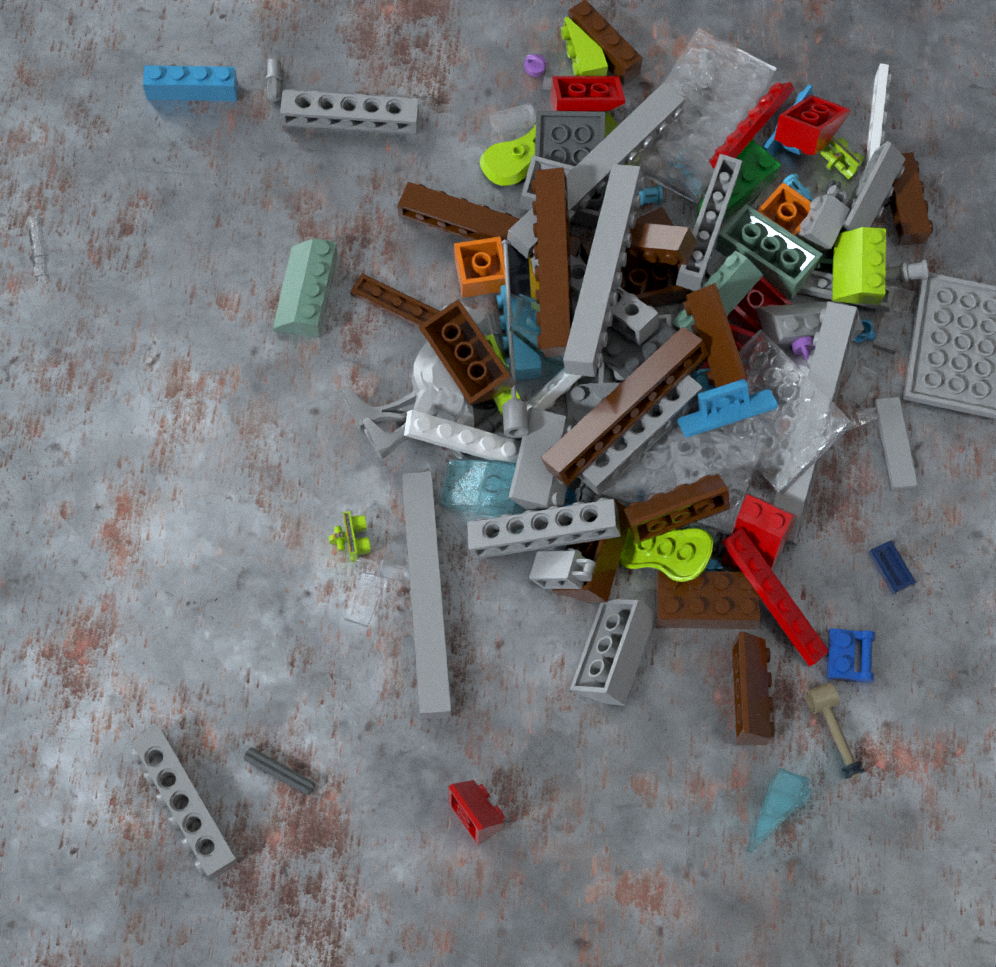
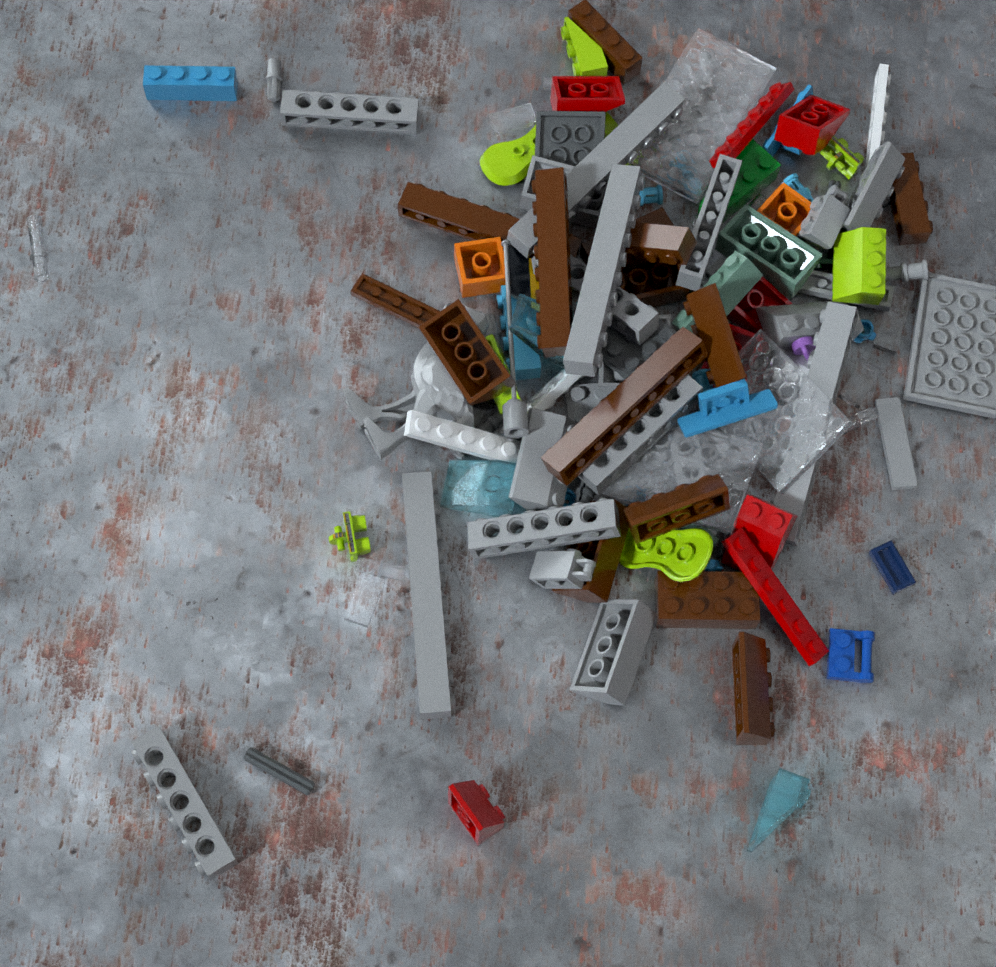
sand green slope [273,238,338,338] -> none
medium lavender tile [524,54,547,77] -> none
dark tan piece [805,682,865,779] -> none

